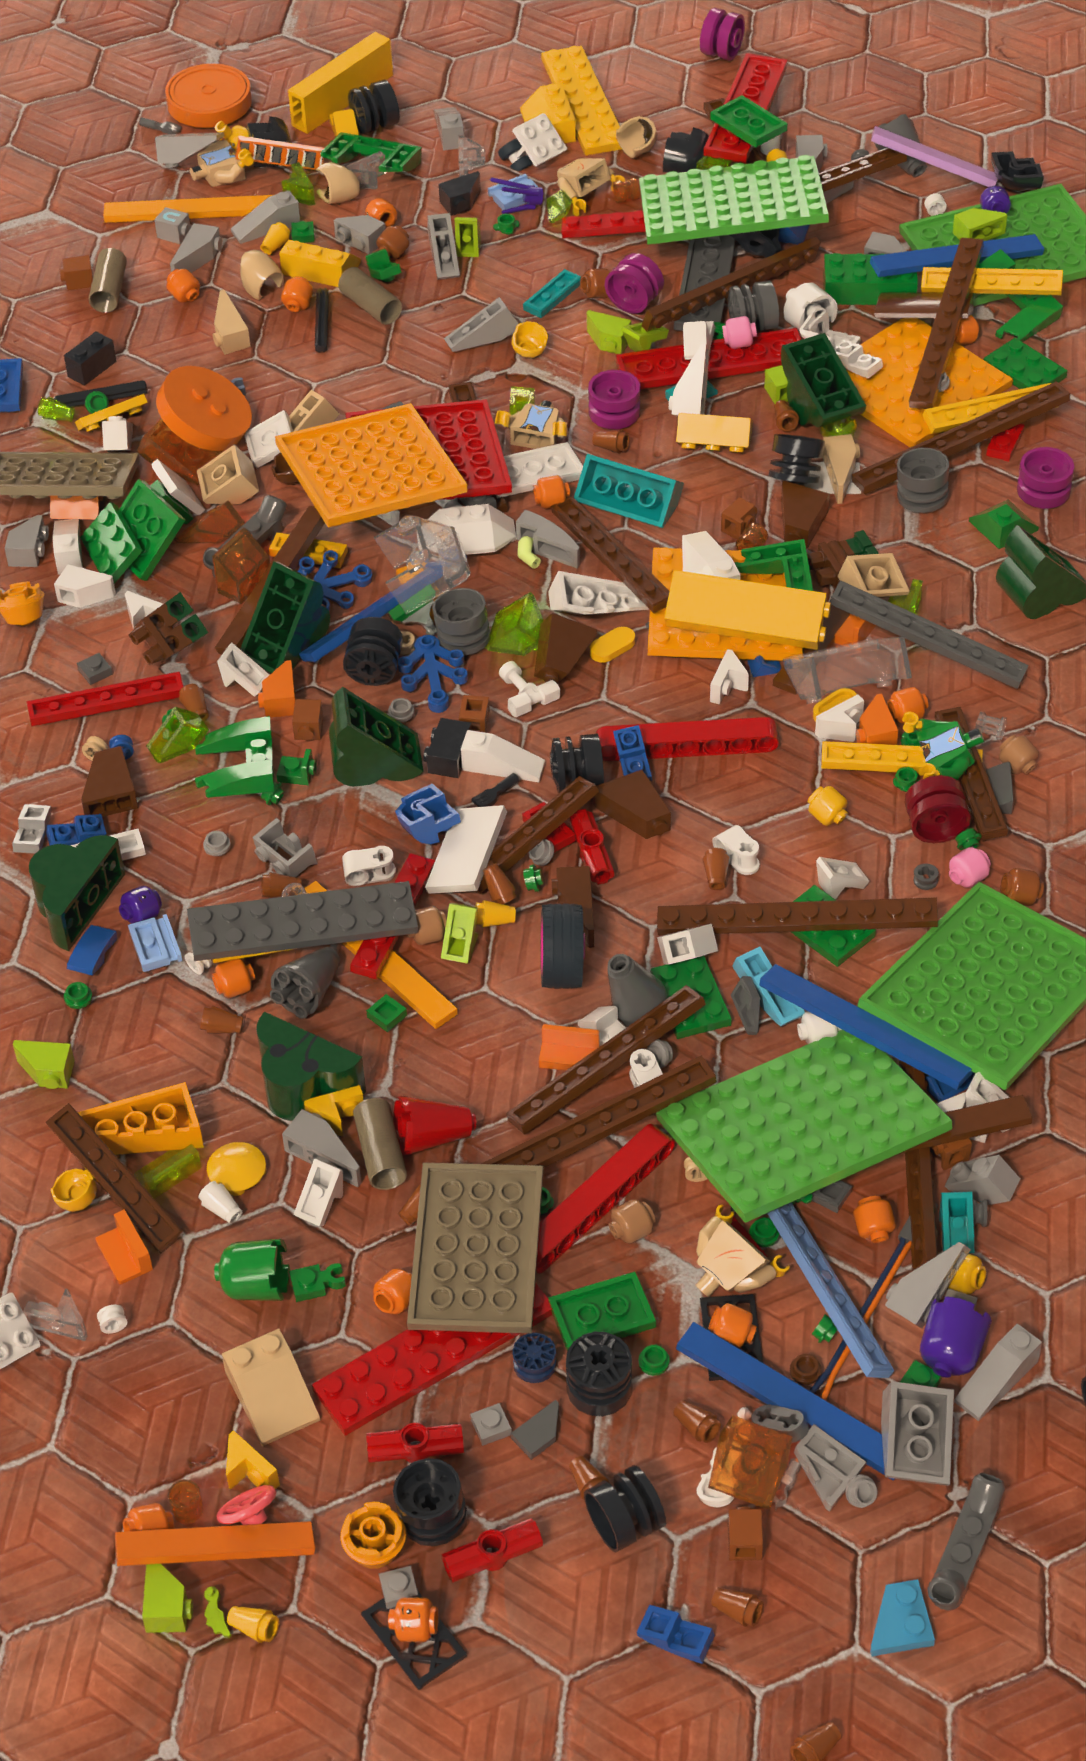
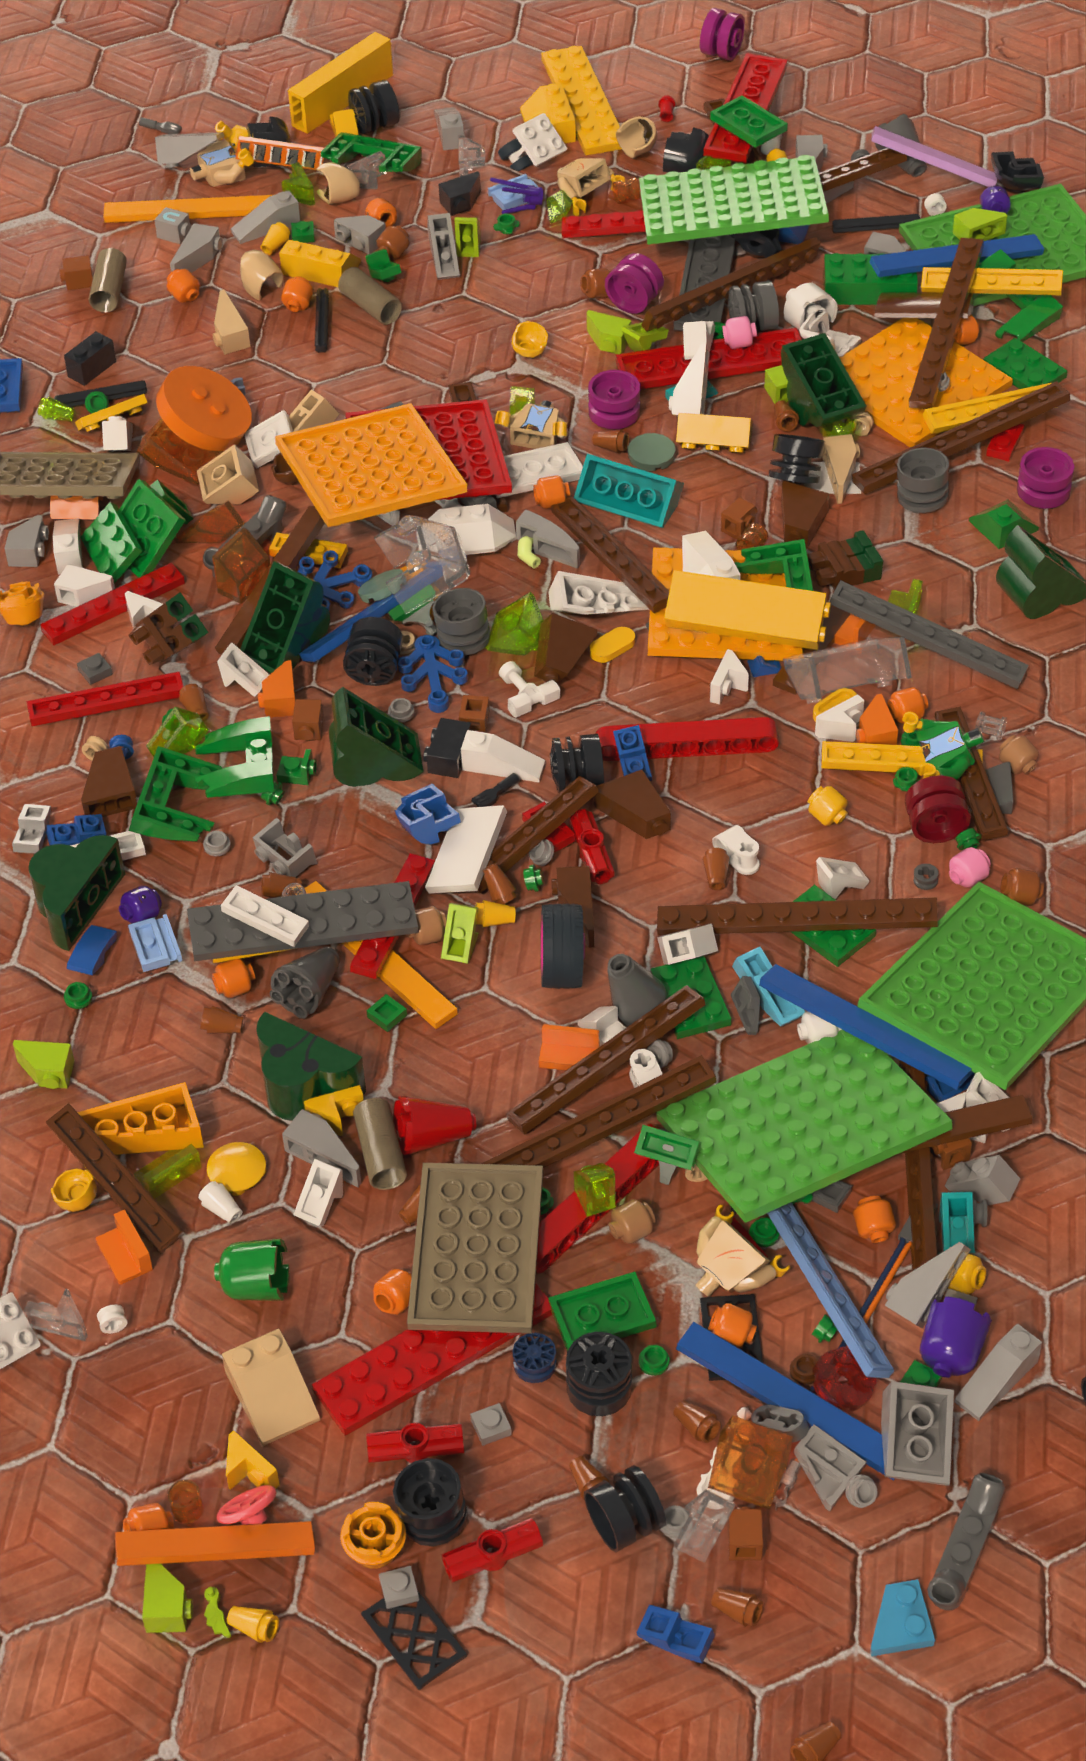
white tile [151,459,205,515] -> none
orange brick [165,64,252,128] -> none
white bush [185,950,212,975] -> none
green plate [289,1263,346,1302] -> none
white piece [342,846,396,886] -> none
orange head [388,1597,439,1642] -> none
light grey slope [444,297,519,352] -> none
dark grey tile [511,1400,559,1460] -> none
teal tile [523,269,581,318] -> none
white slope [834,341,883,378] -> none
tan slope [838,553,910,597] -> none
none -> red plate [40,563,185,646]
none -> green wedge [129,746,222,841]
none -> white plate [221,885,309,947]
none -> sand green tile [358,569,407,603]
none -> clear neon green slope [574,1163,615,1217]
none -> sand green tile [628,433,675,471]
none -> green piece [634,1125,701,1185]
none -> red pin [658,95,675,122]
none -> light grey plate [660,1506,691,1538]
none -> clear slope [674,1490,735,1563]
none -> clear red plate [812,1347,877,1411]
none -> black axle [832,214,920,233]
none -> tan bush [849,412,874,436]

